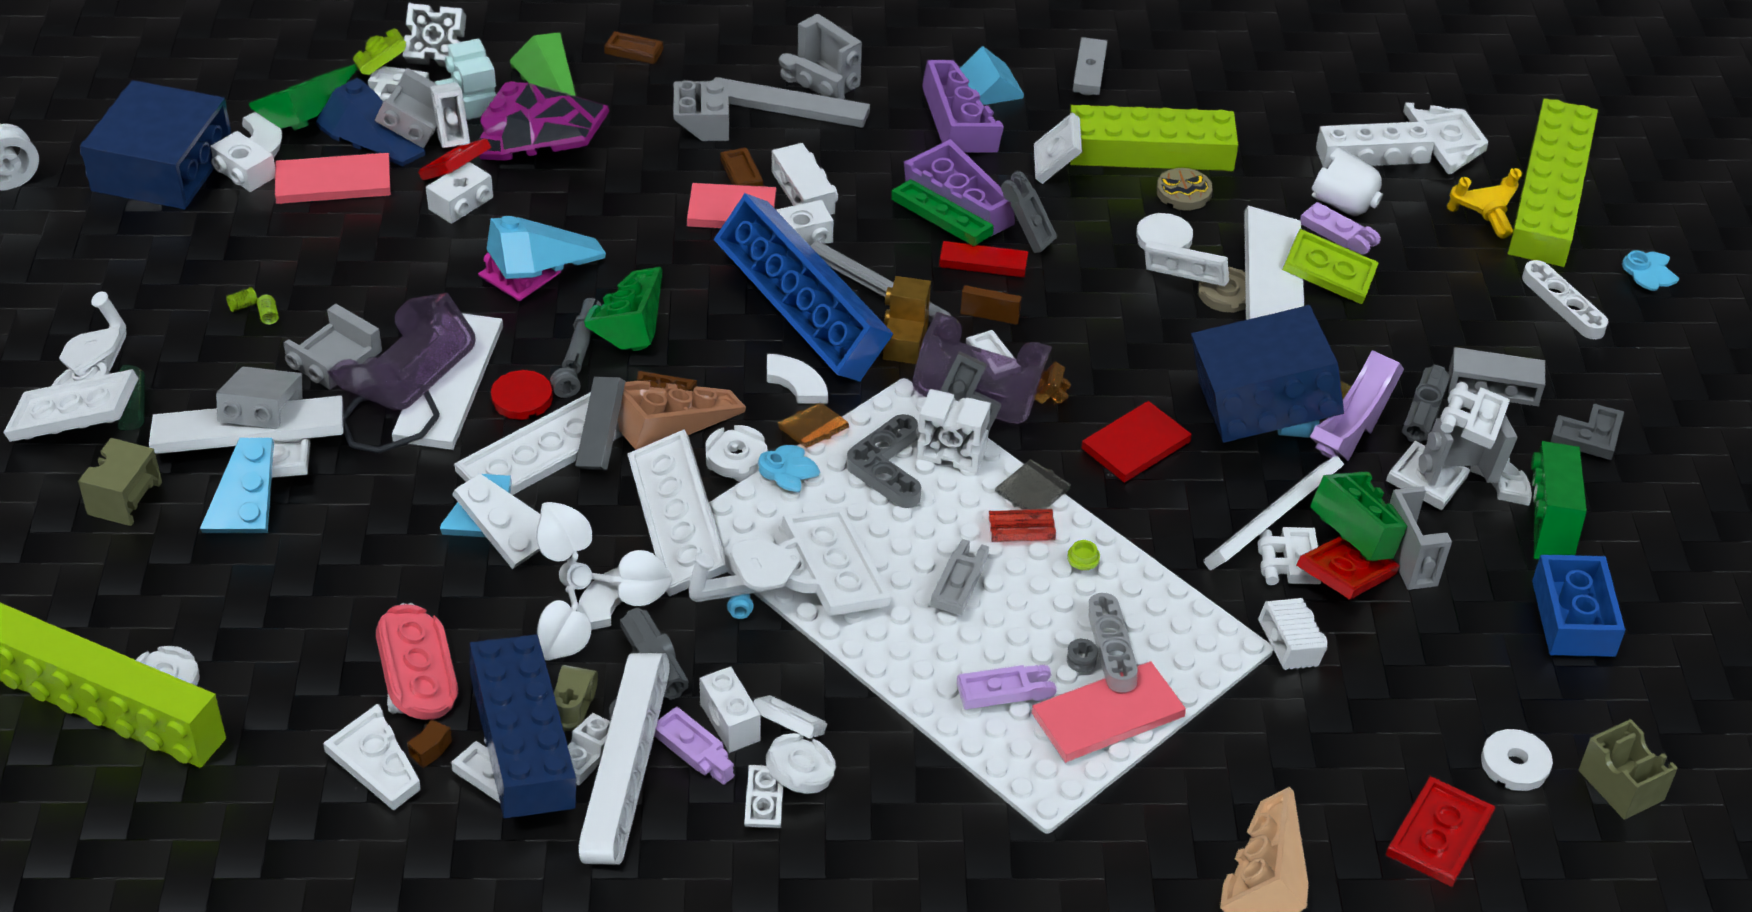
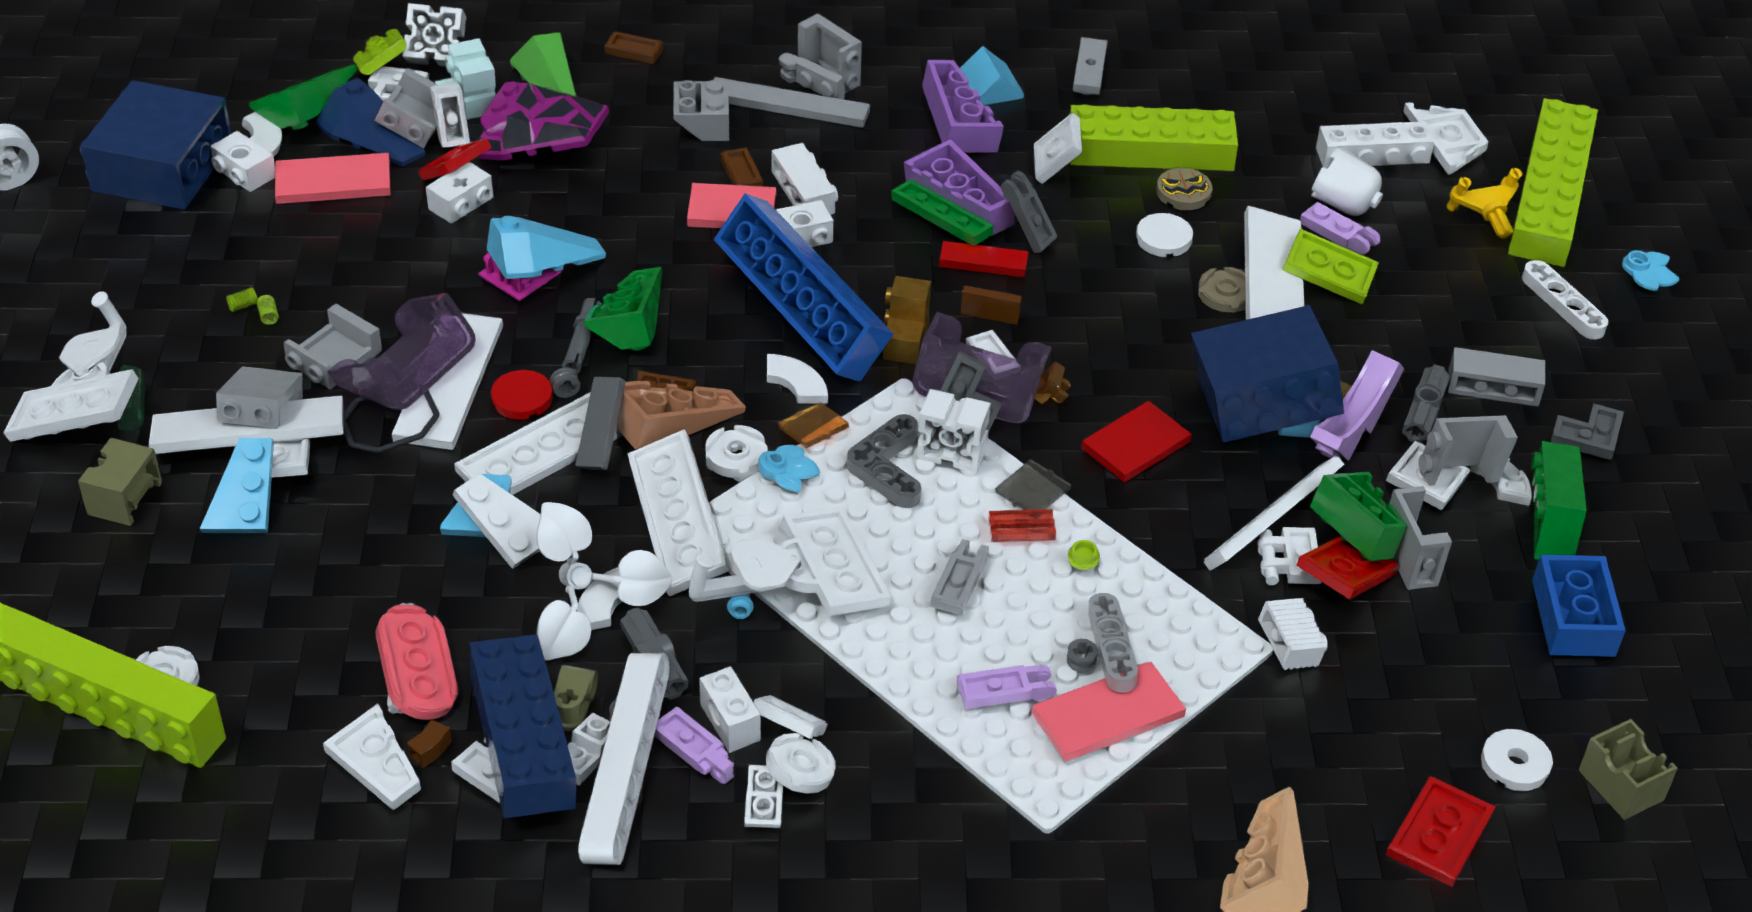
light grey axle [810,241,951,328] -> none
white tile [1144,241,1229,286] -> none
white plate [1440,382,1510,449] -> none

